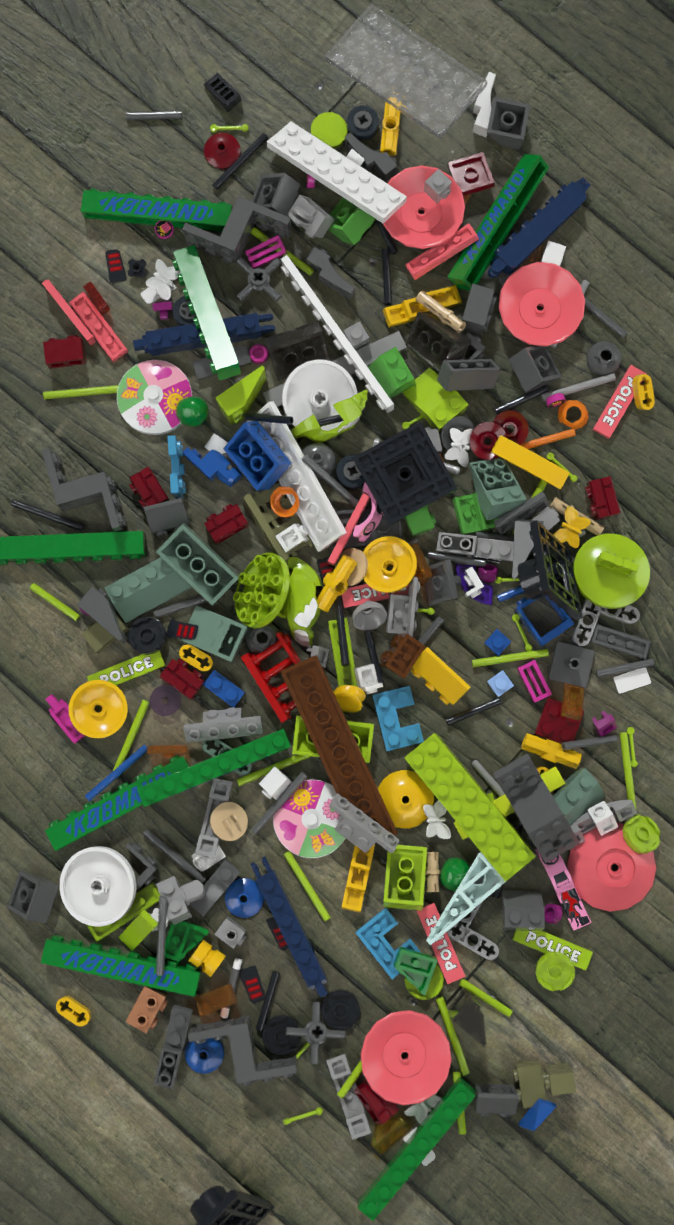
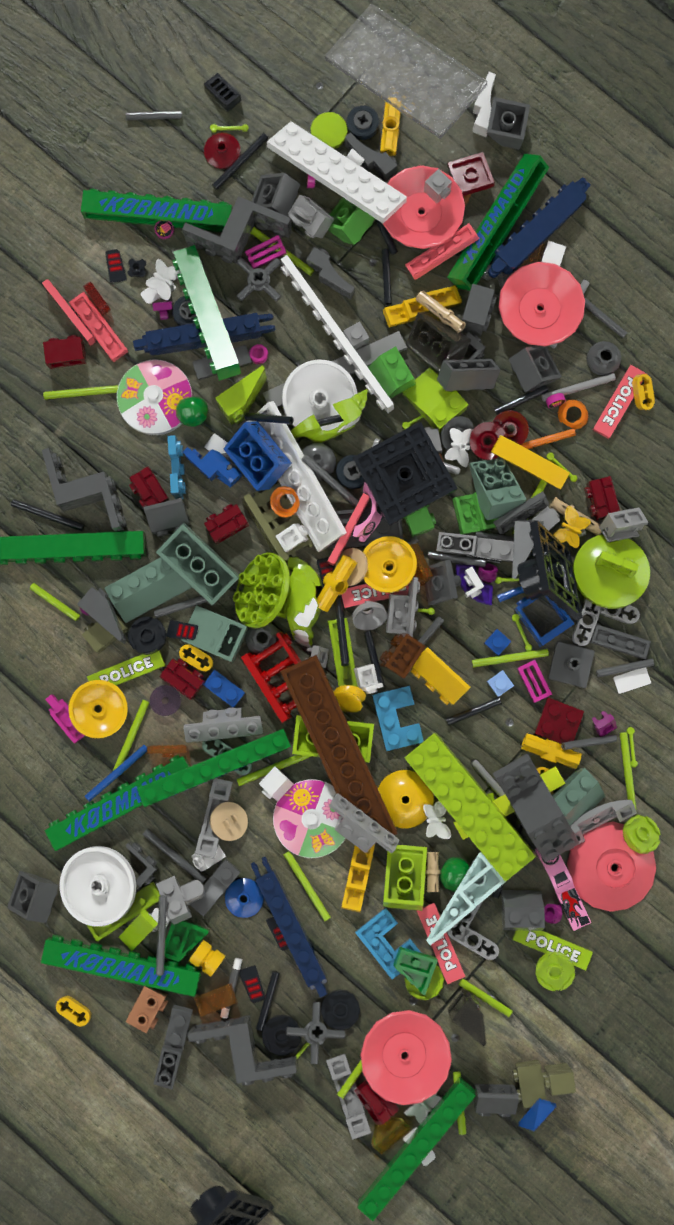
blue dish [185,1038,224,1074] -> none
light grey brick [214,916,246,949] -> none
dark grey bar [251,771,308,834] -> none
clear smoke slope [264,321,330,381] -> none
lime hinge [283,1107,323,1125] -> none
lime bar [436,996,470,1075] -> none
clear orange plate [561,683,584,721] -> none
white bracket [588,801,618,836] -> none
none -> light grey hinge [599,508,648,542]

